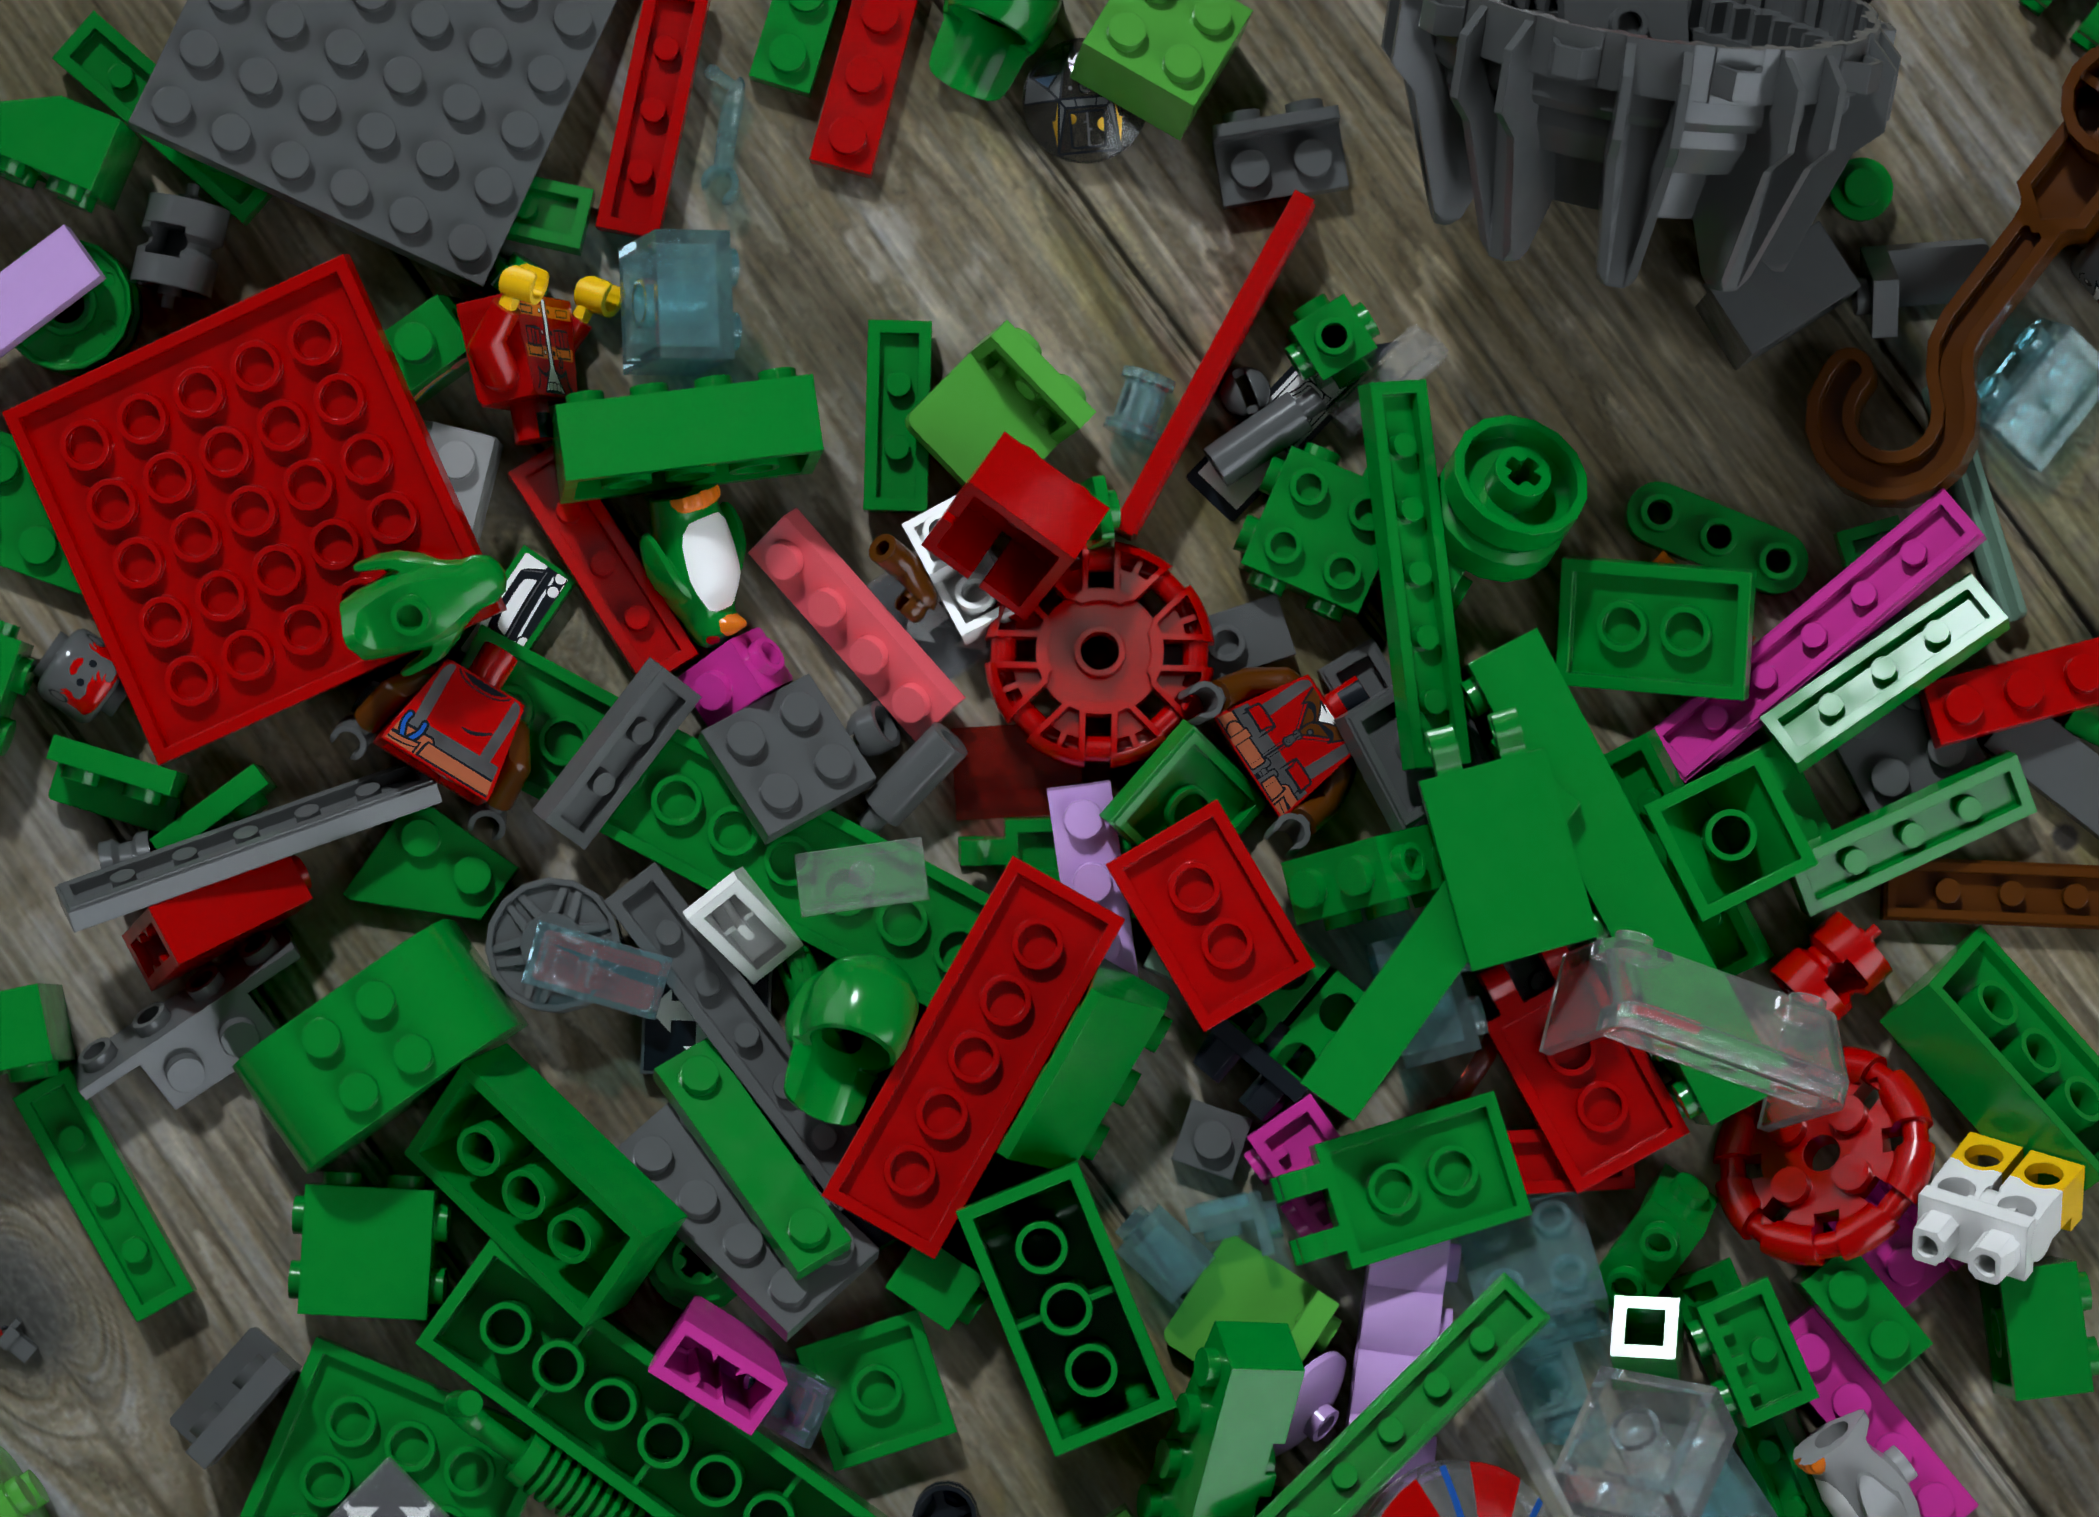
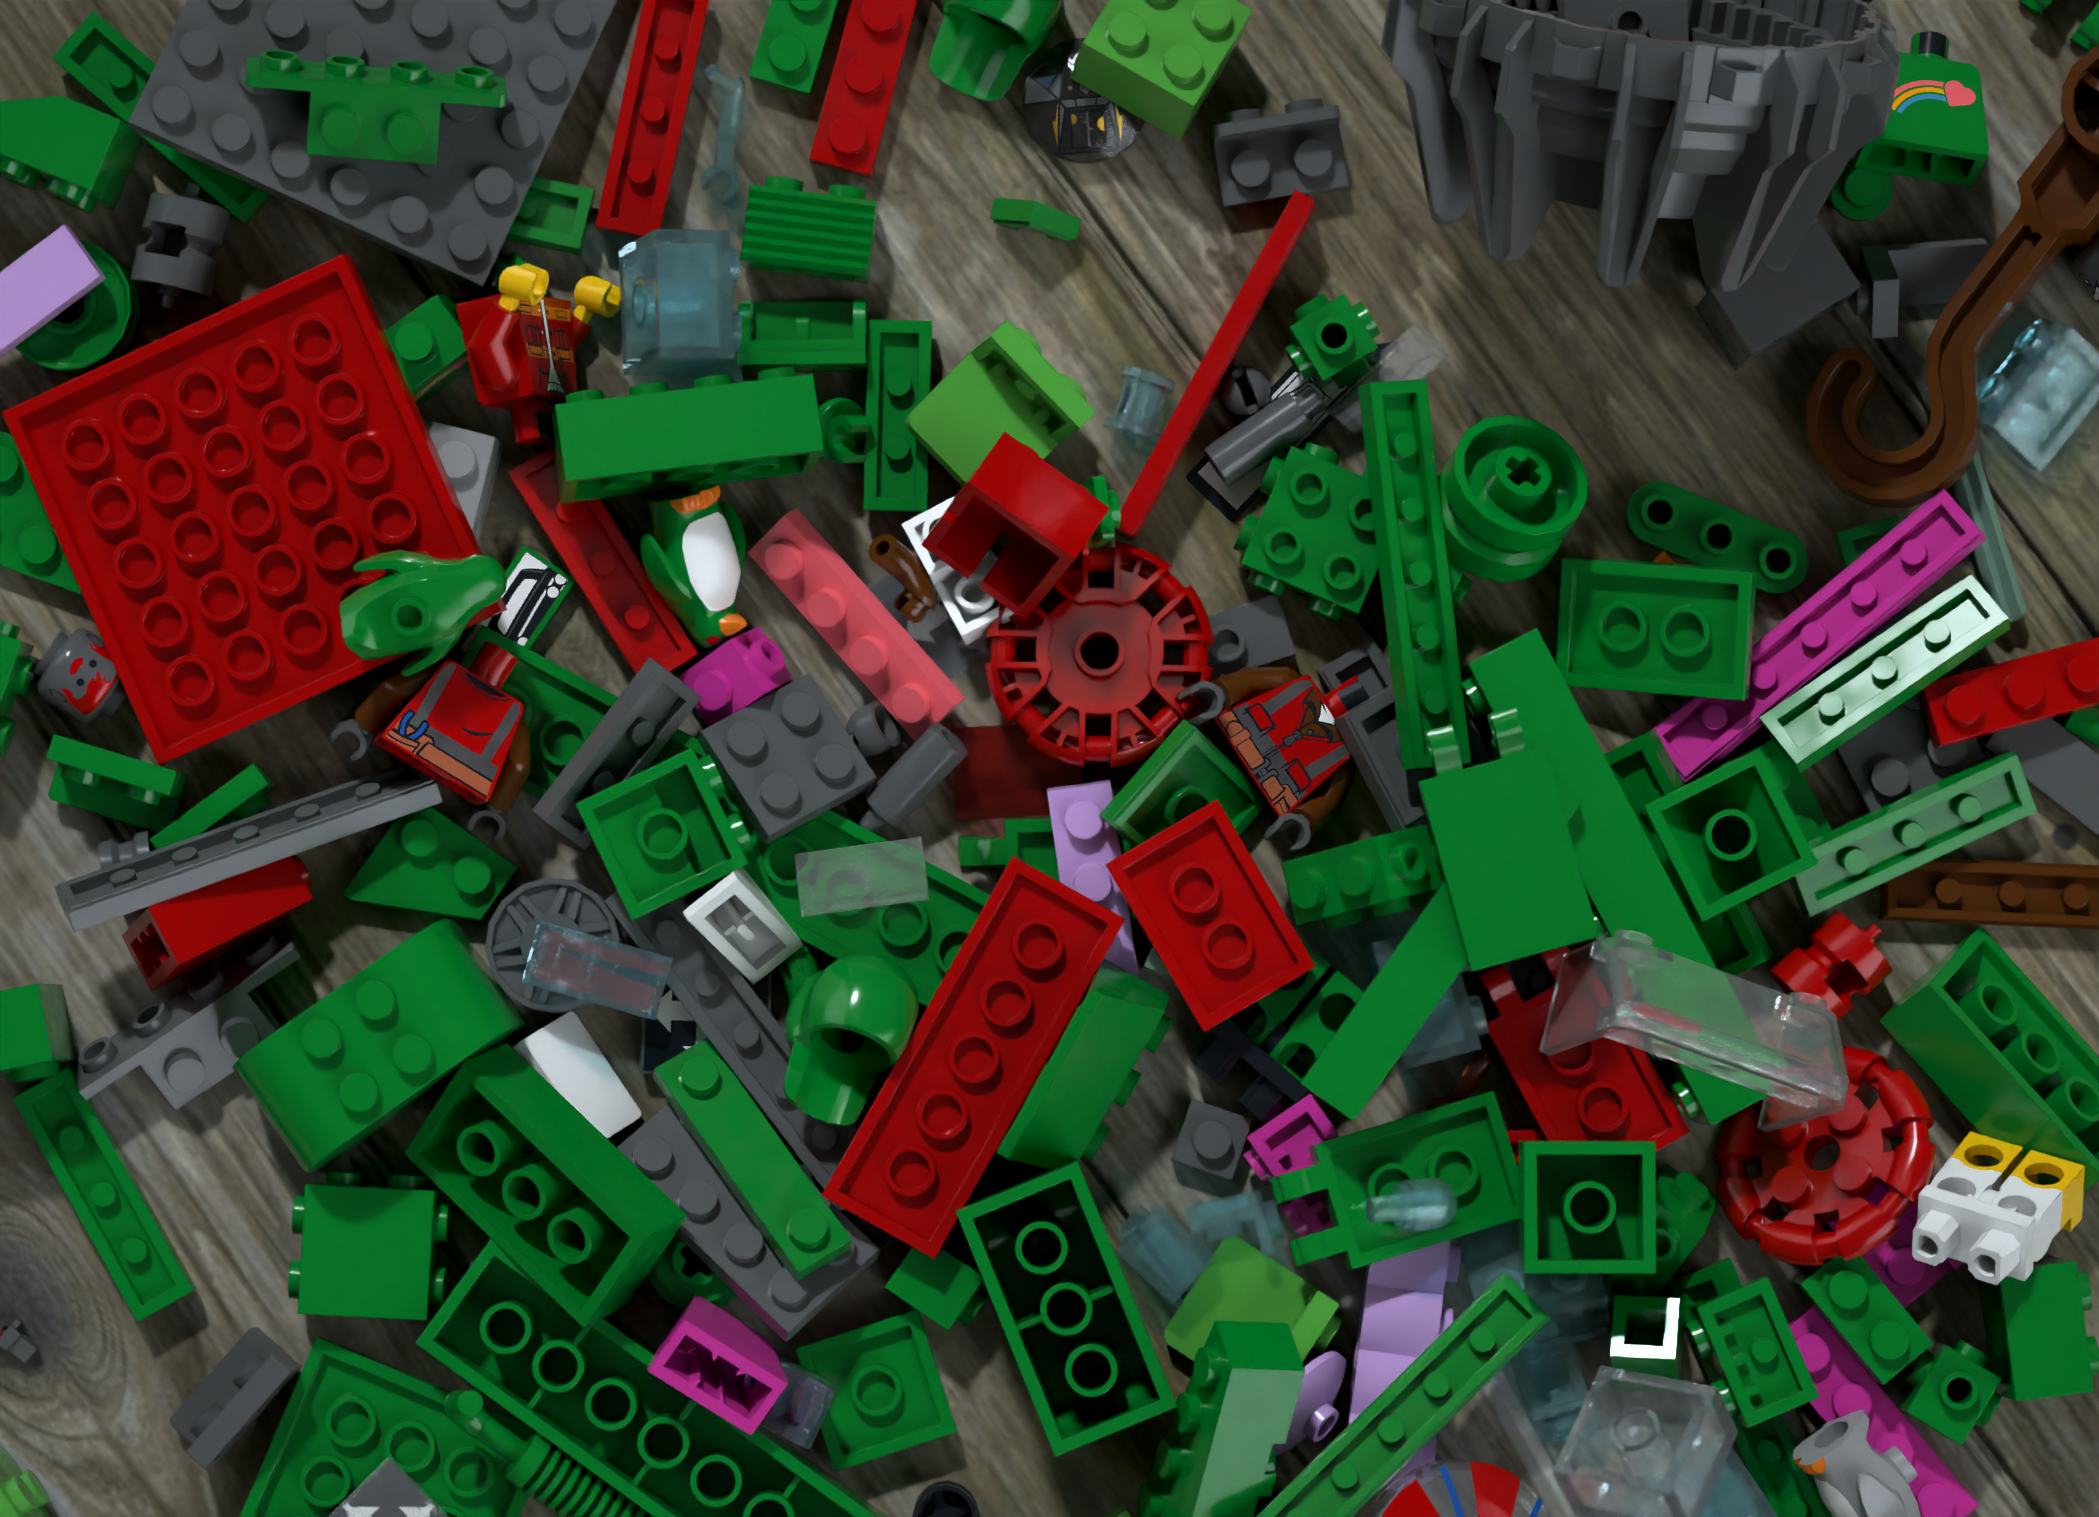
none -> green bracket [245,49,507,165]
none -> white panel [512,1011,641,1139]
none -> green plate [575,747,754,920]
none -> green hinge [738,300,868,373]
none -> green brick [740,176,878,284]
none -> green plate [818,397,872,463]
none -> green tile [990,198,1082,242]
none -> clear light blue cylinder [1366,1178,1457,1232]
none -> green brick [1518,1140,1656,1274]
none -> green torso [1853,31,1989,187]
none -> green brick [1896,1339,2002,1446]

